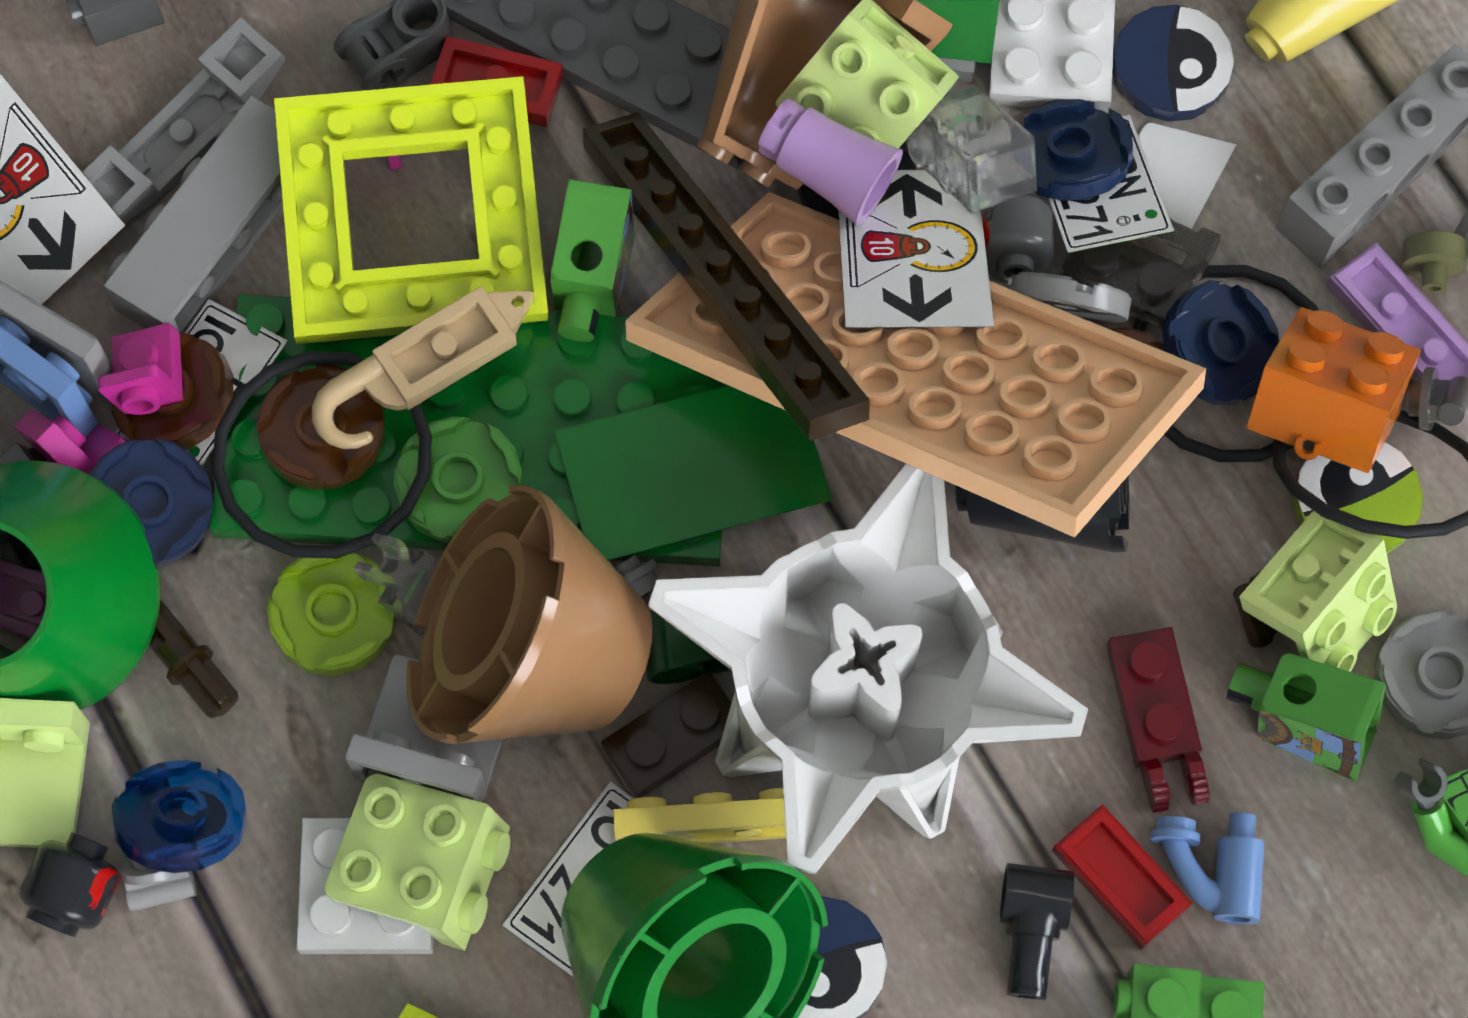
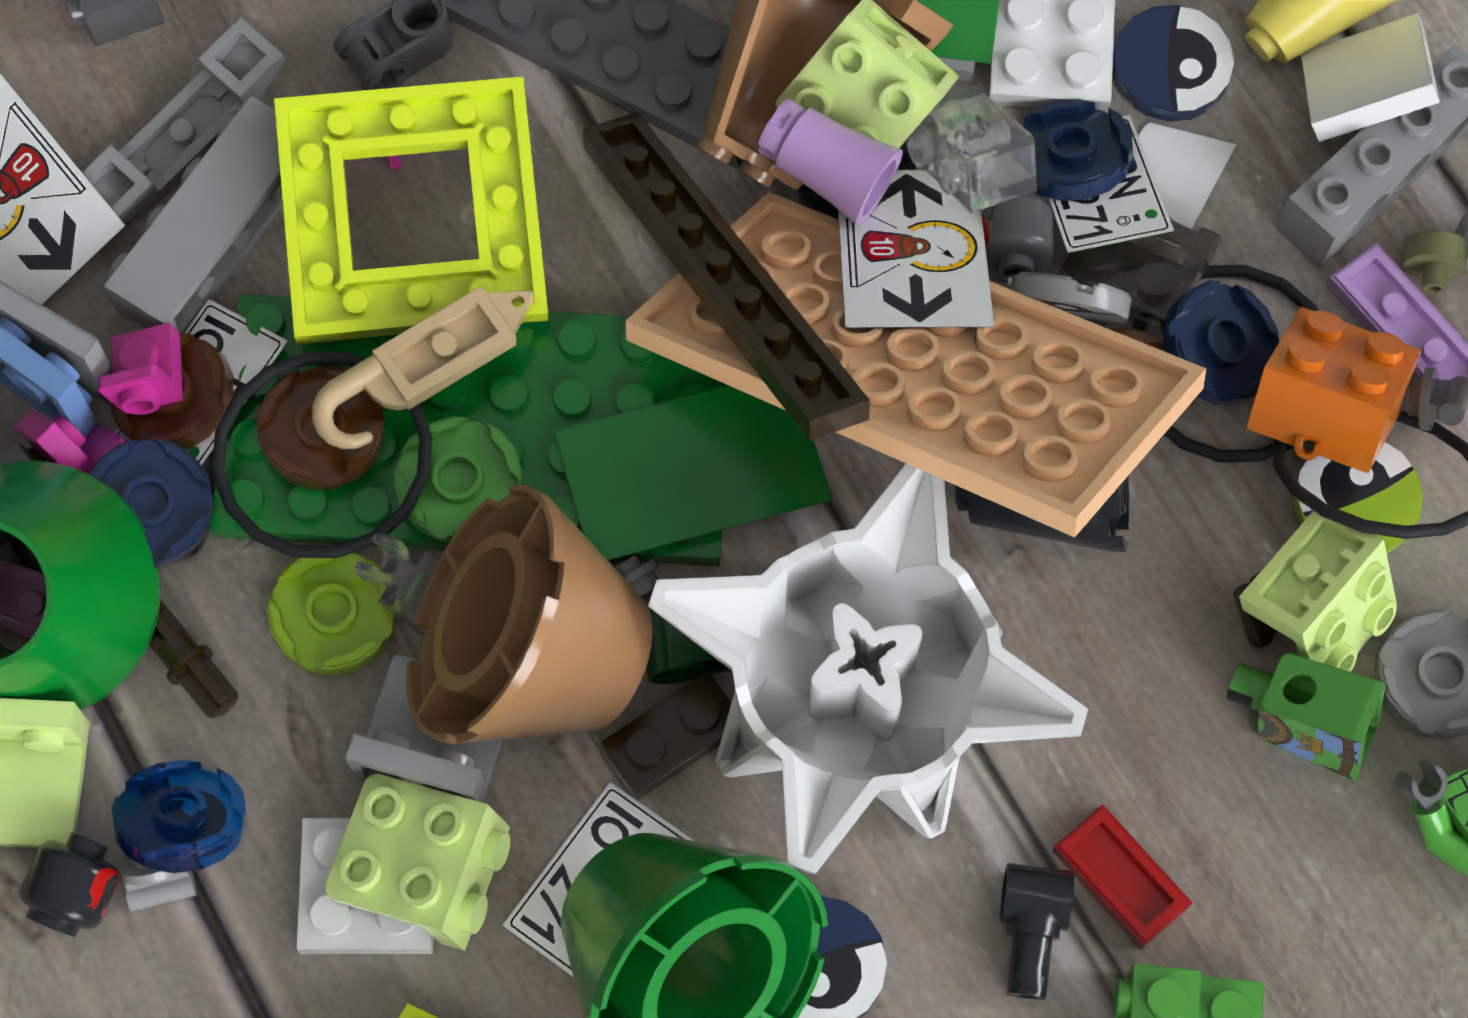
red plate [430,36,564,127] -> none
bright green torso [550,179,635,342] -> none
light yellow plate [613,788,786,844] -> none
dark red hinge [1107,627,1210,813] -> none
medium blue plant [1150,812,1264,925] -> none
none -> white tile [1301,13,1440,142]

